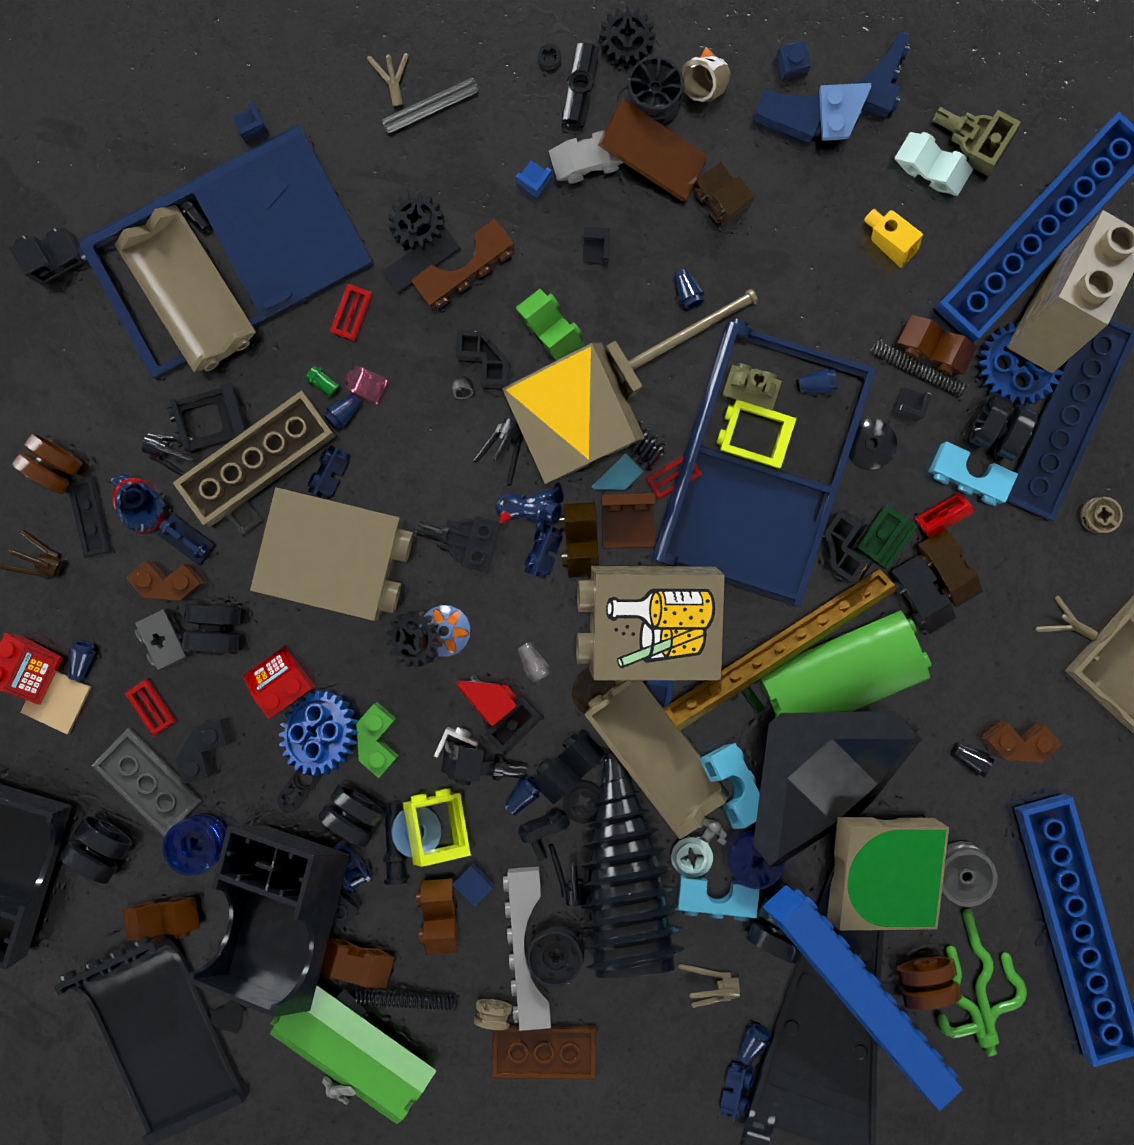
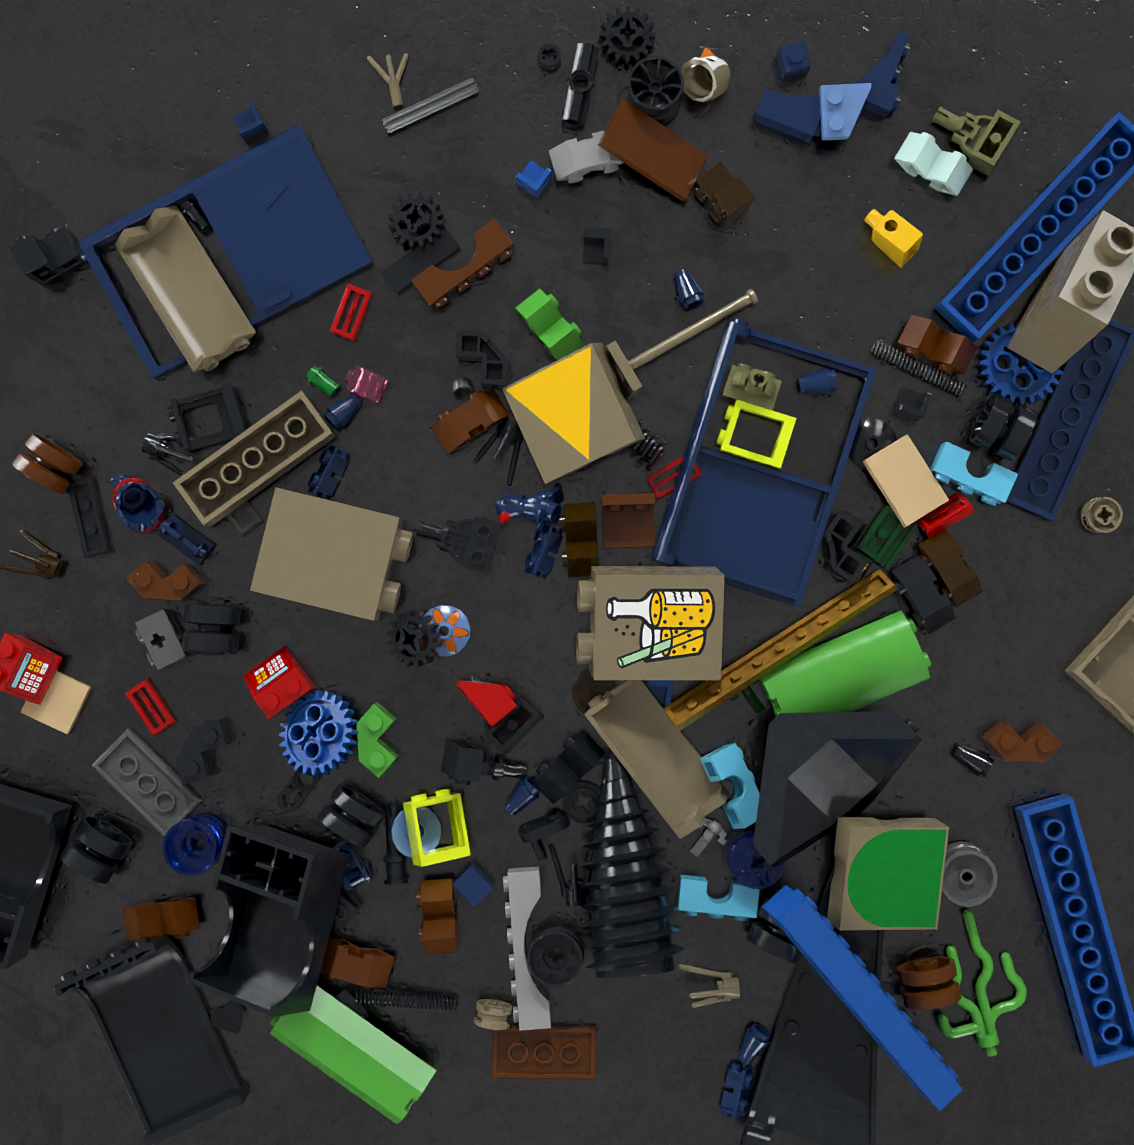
dark blue cone [68,641,95,681] -> none
light grey piece [322,1076,356,1104] -> none
white bracket [434,727,479,758] -> none
clear cone [517,642,551,683] -> none
medium azure tile [591,453,644,490] -> none
light aqua gear [671,836,713,878] -> none
dark tan plant [1035,596,1098,640] -> none
none -> reddish brown brick [431,388,509,454]
none -> tan tile [863,434,949,528]

